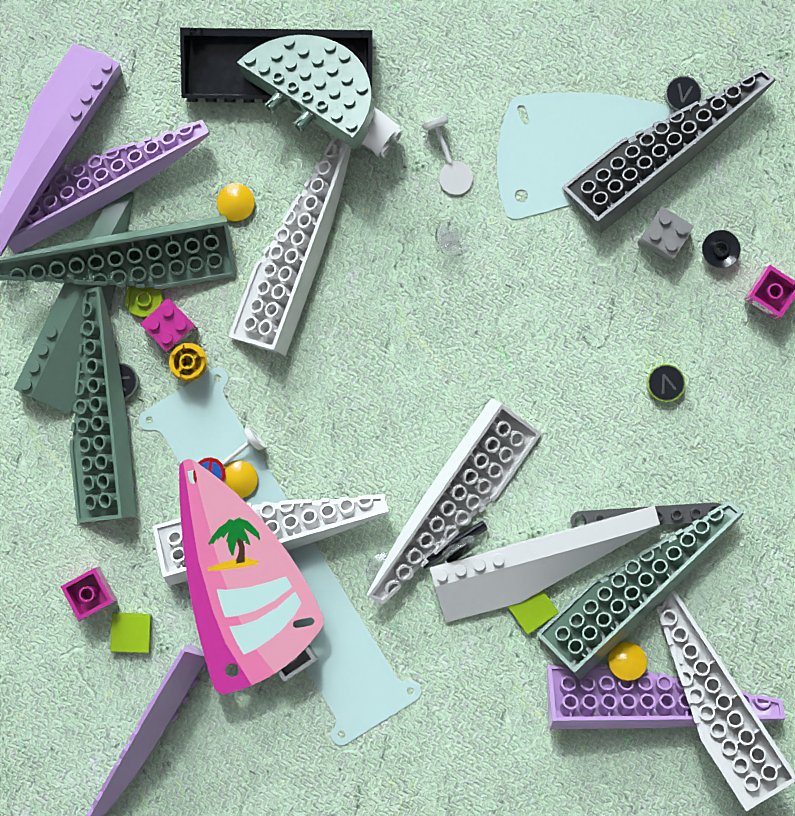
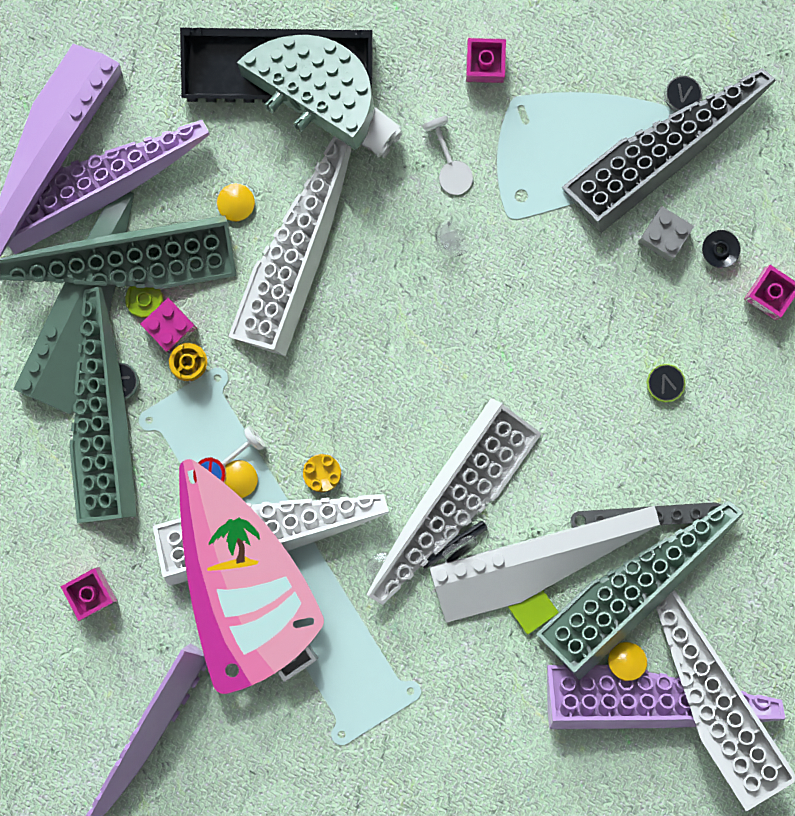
lime tile [110,612,152,653] -> none
none -> yellow dish [303,454,341,492]
none -> dark pink brick [466,38,506,83]

